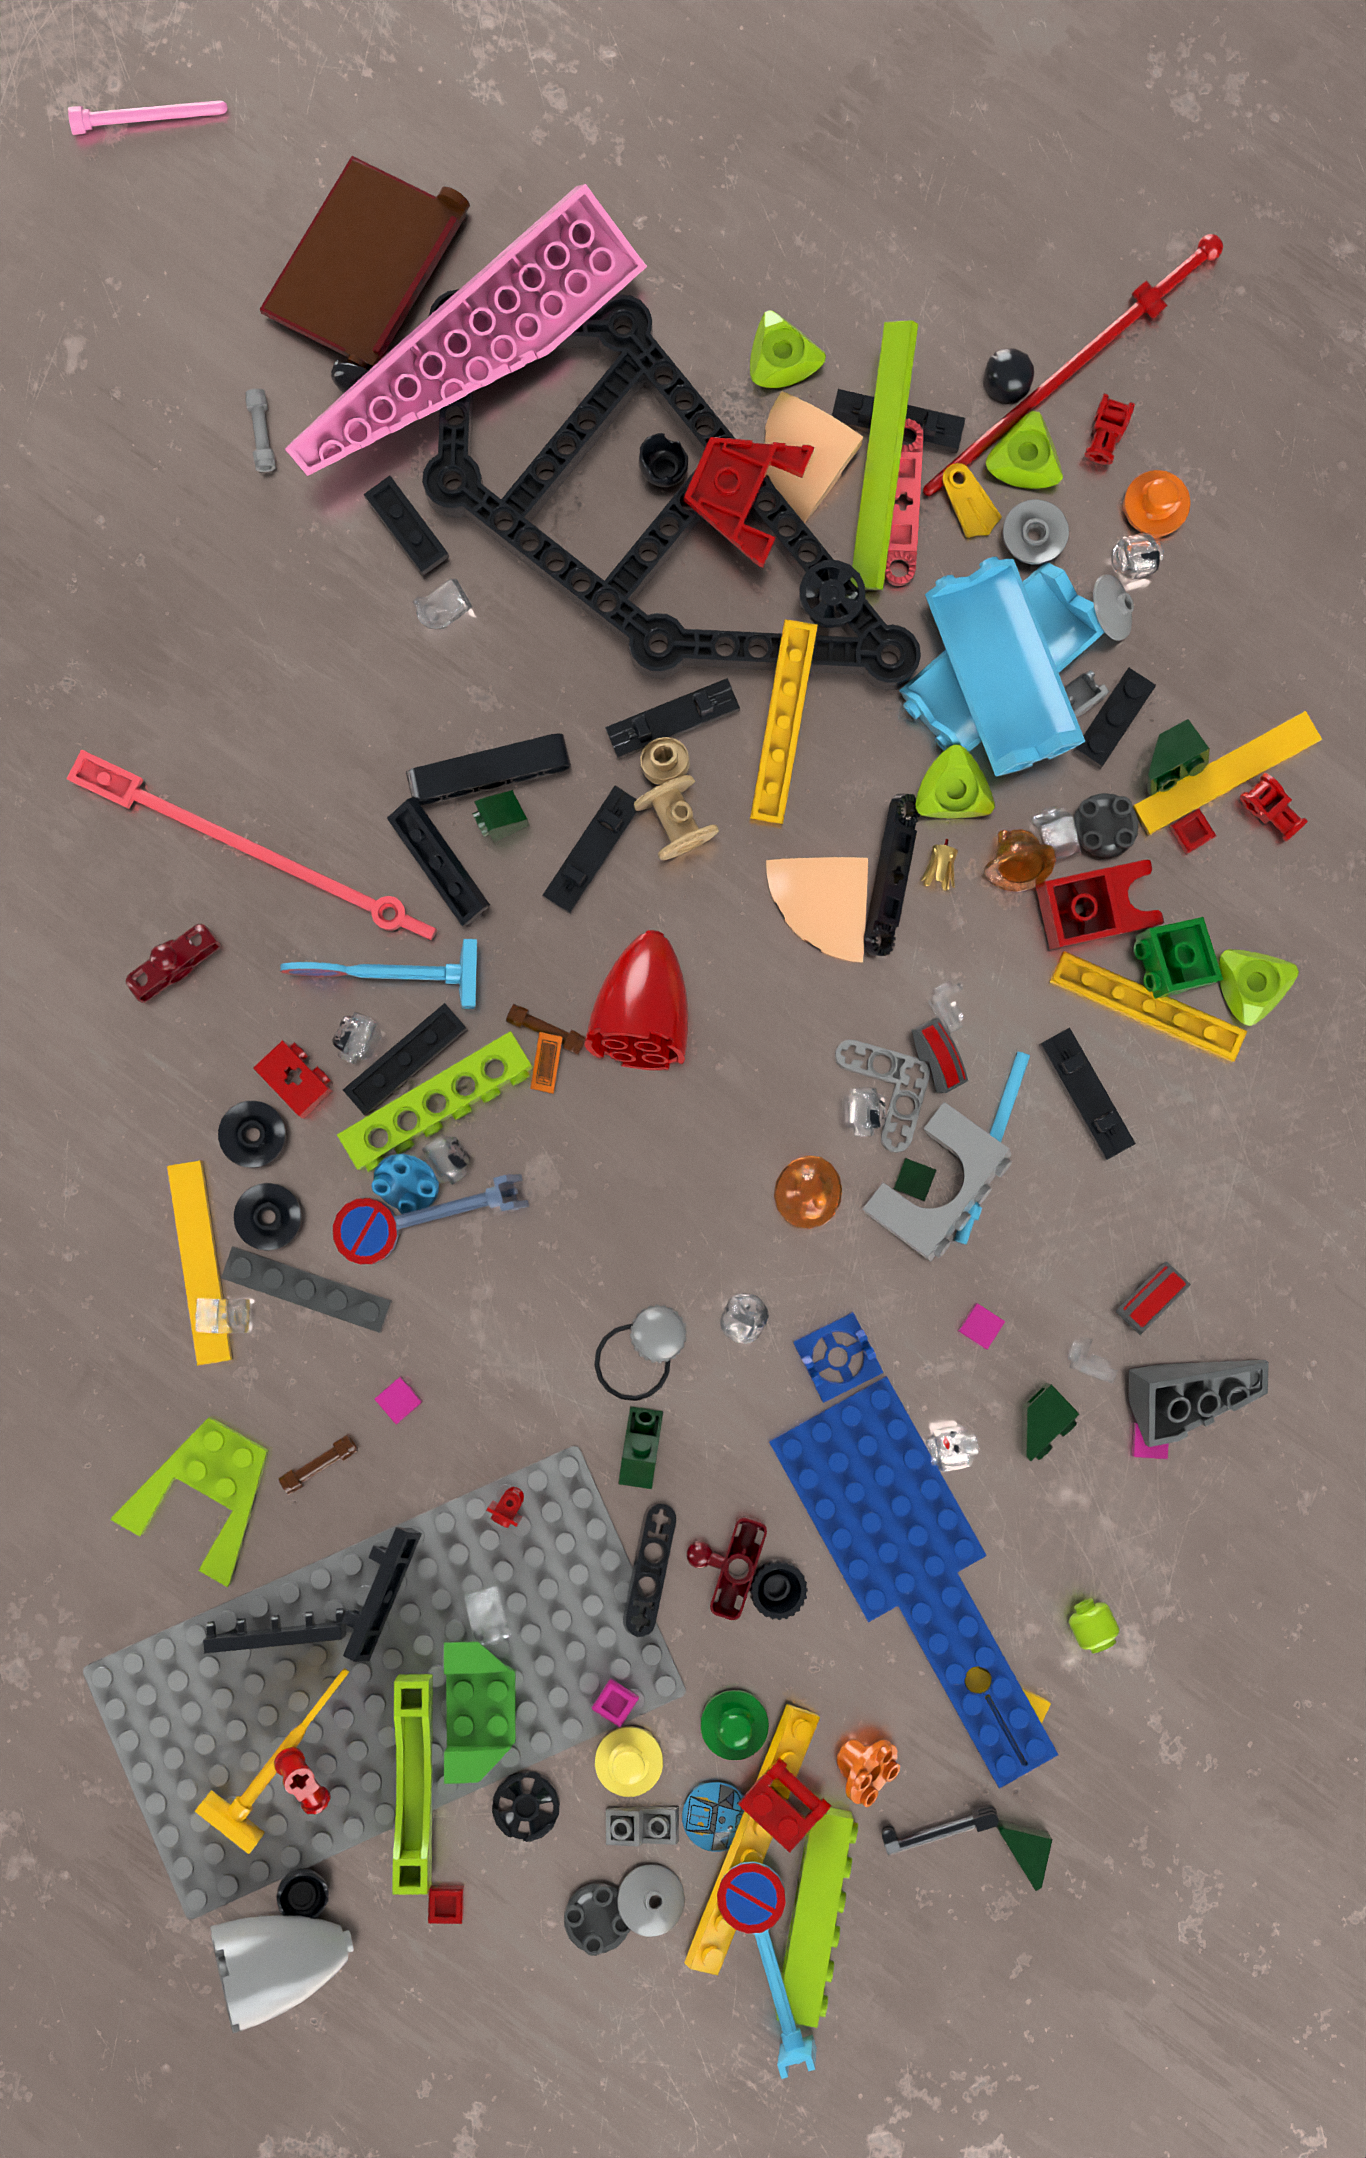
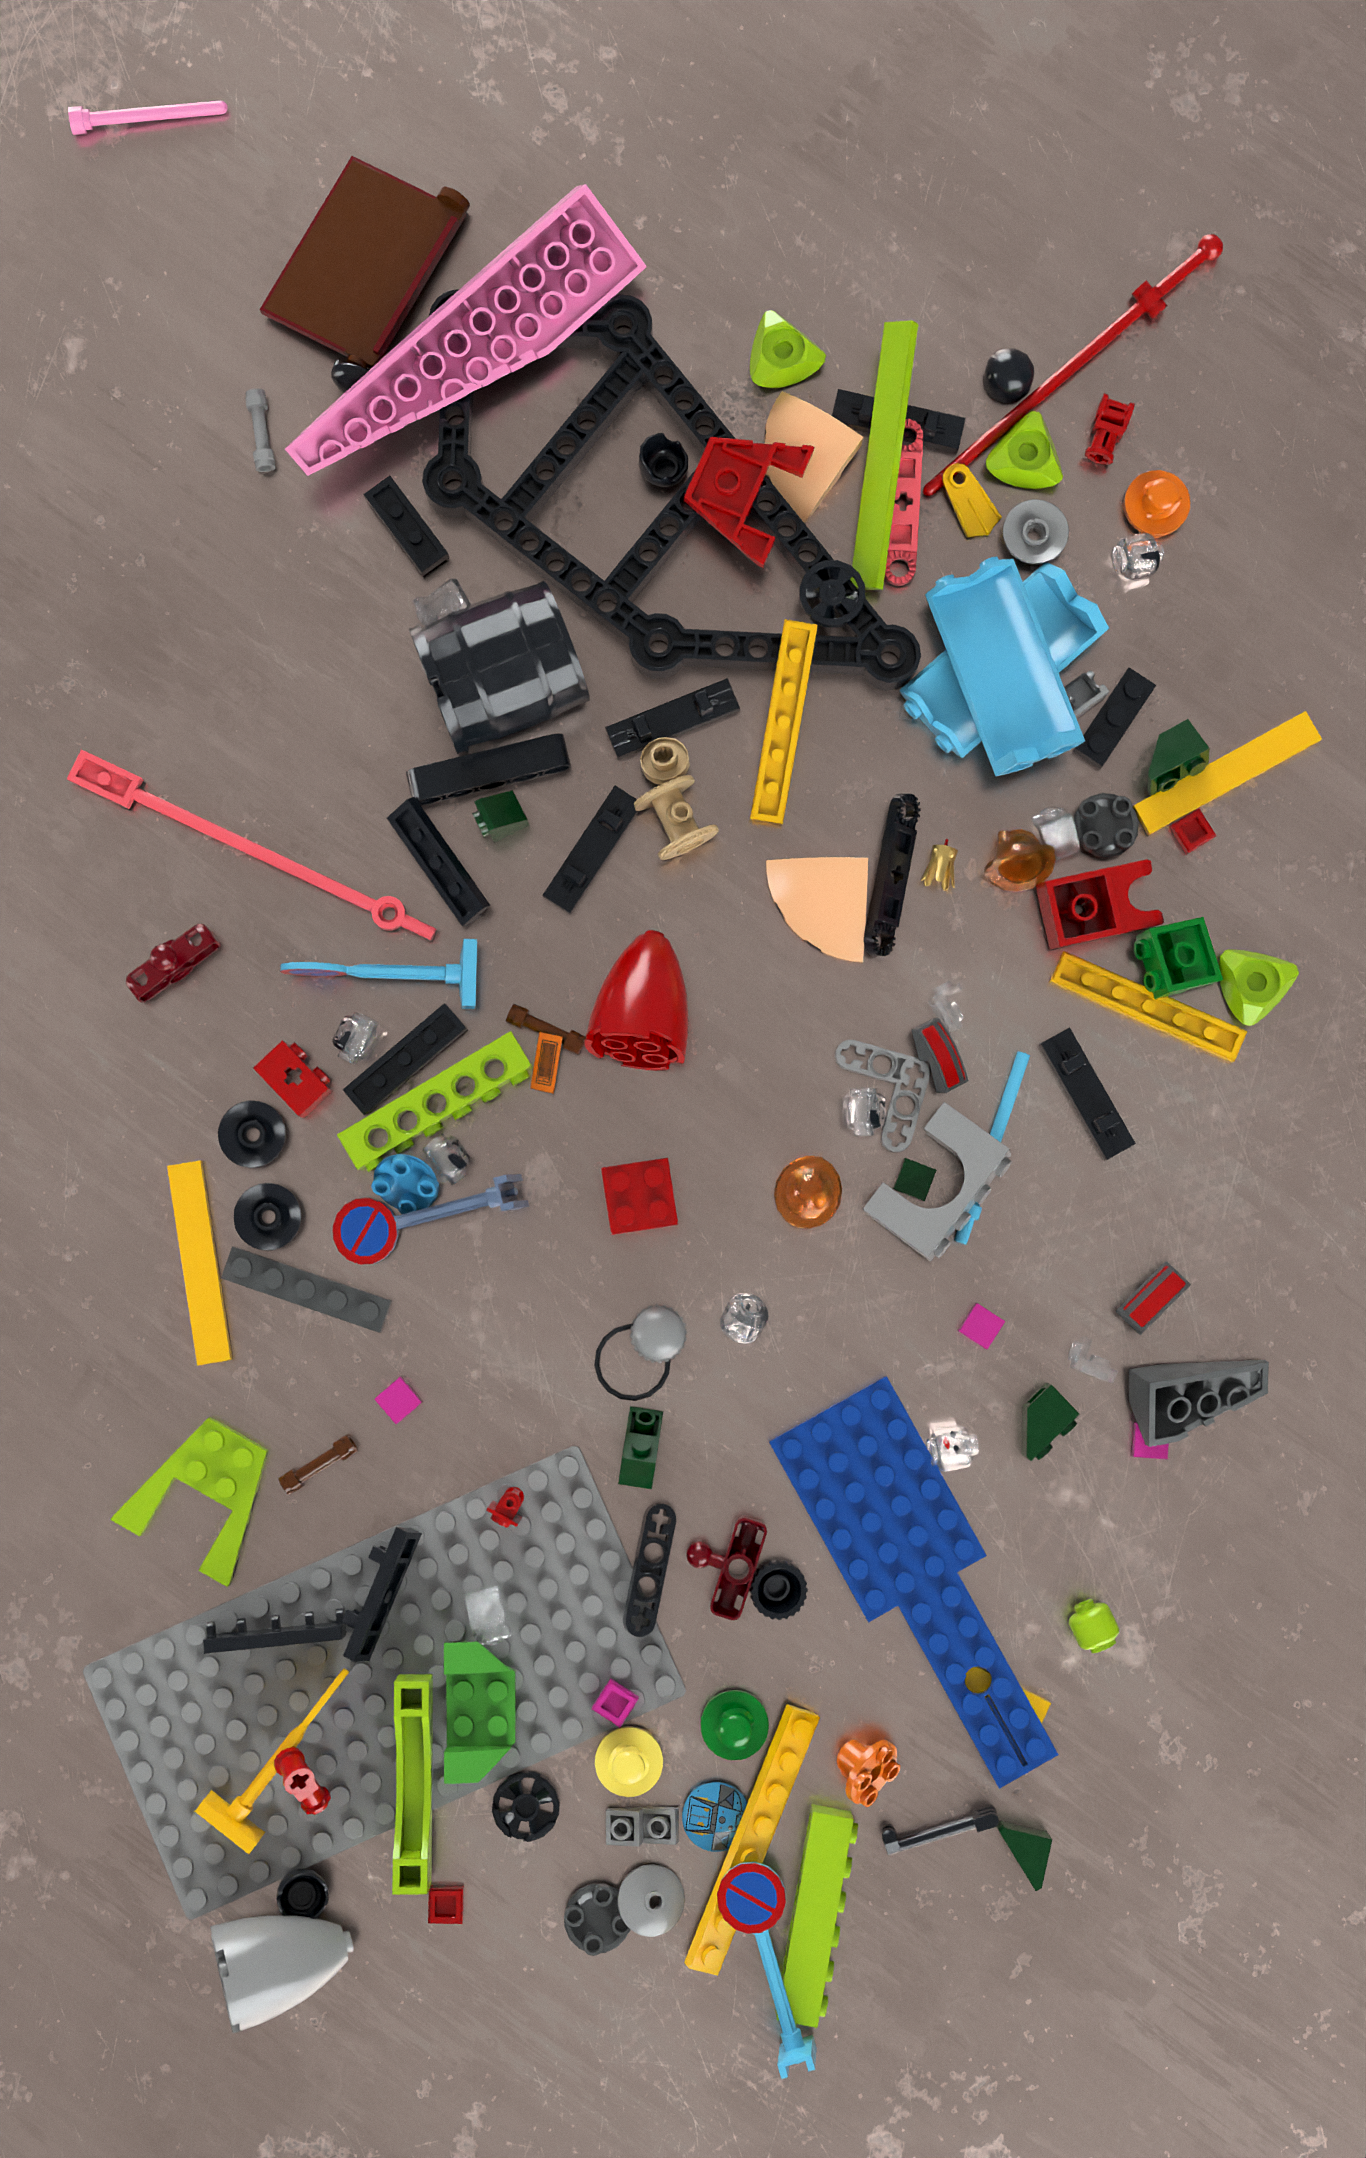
clear bracket [195,1298,250,1333] -> none
red plate [738,1757,831,1853] -> none
blue piece [793,1312,884,1403] -> none
lime hat [916,745,995,819] -> none
light grey dish [1093,575,1134,641] -> none
red connector [1240,773,1308,842] -> none
none -> black piece [409,581,590,754]
none -> red brick [601,1158,678,1235]

